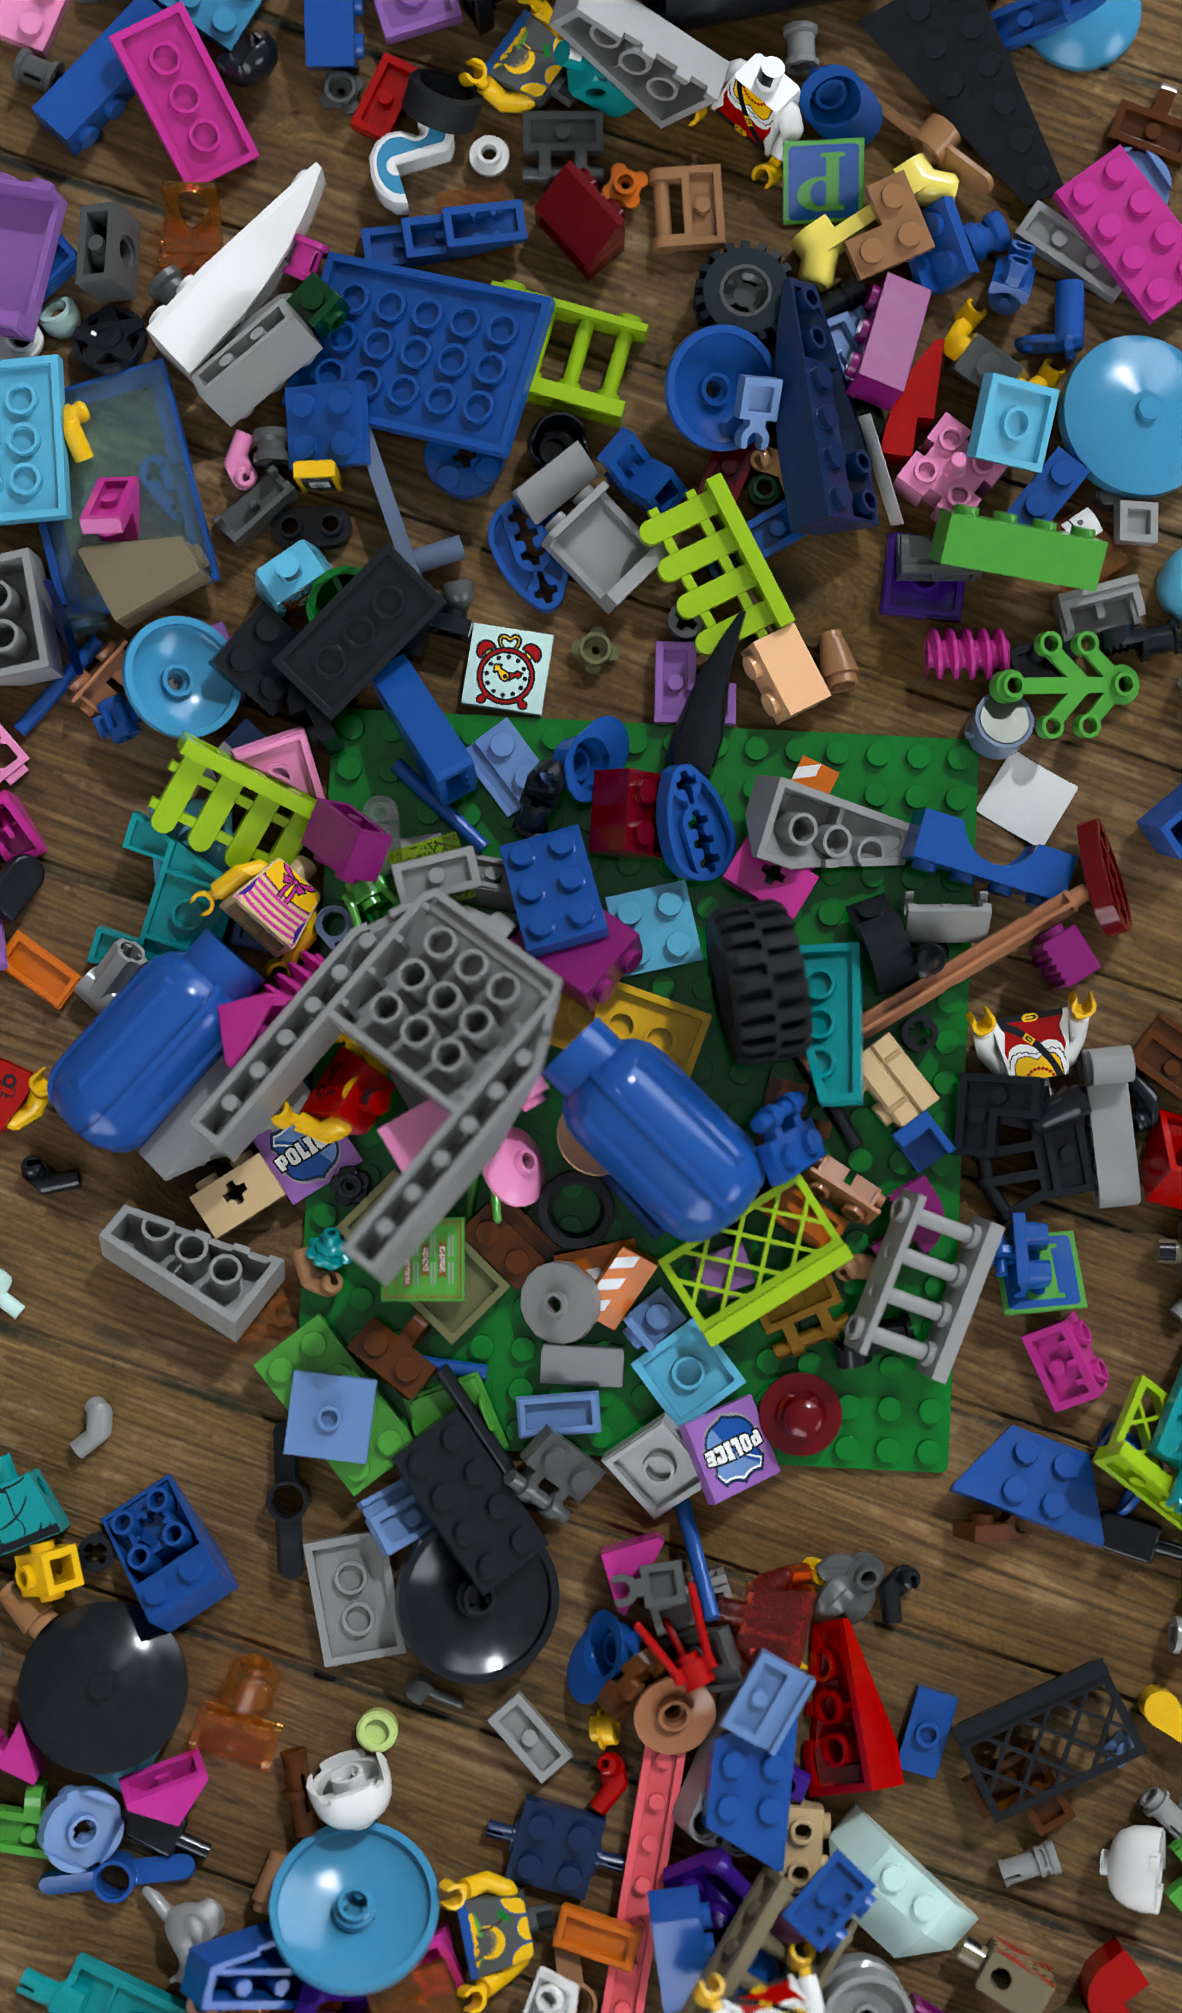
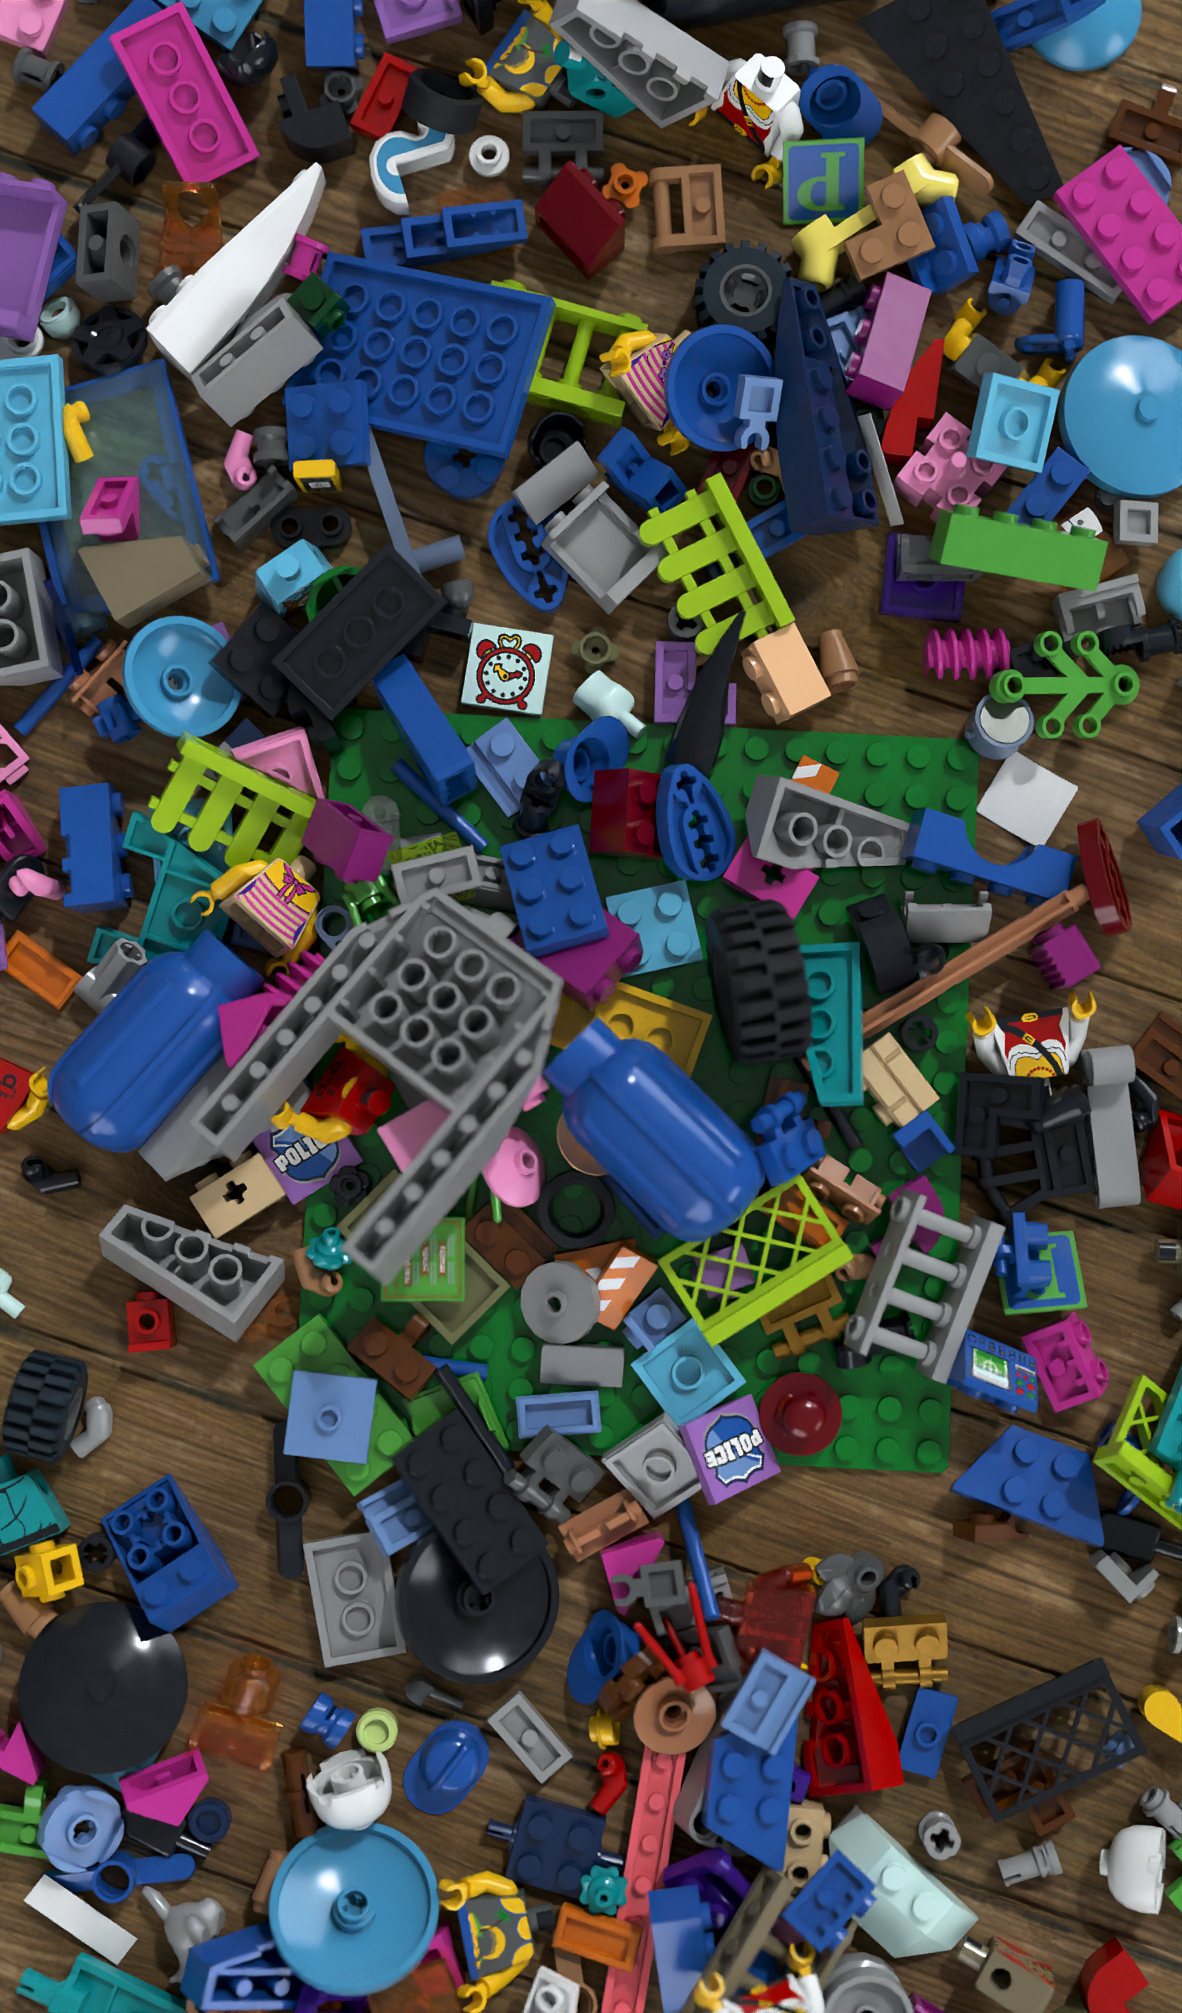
none -> black wheel [2,1349,88,1464]
none -> bright pink arm [9,868,65,900]
none -> white sticker [24,1874,137,1965]
none -> blue wedge [59,783,134,914]
none -> black piece [73,116,160,214]
none -> red brick [126,1290,177,1353]
none -> dark blue tile [188,1797,232,1843]
none -> black brick [277,73,356,164]
none -> blue wheel [299,1691,357,1750]
none -> blue piece [403,1720,489,1814]
none -> nougat hinge [558,1488,649,1563]
none -> light aqua piece [572,670,647,739]
none -> teal plant [580,1865,628,1915]
none -> torso [599,330,692,456]
none -> pearl gold plate [862,1613,949,1691]
none -> light grey bush [918,1810,961,1860]
none -> blue slope [946,1329,1038,1414]
none -> light grey bracket [1087,1548,1159,1603]

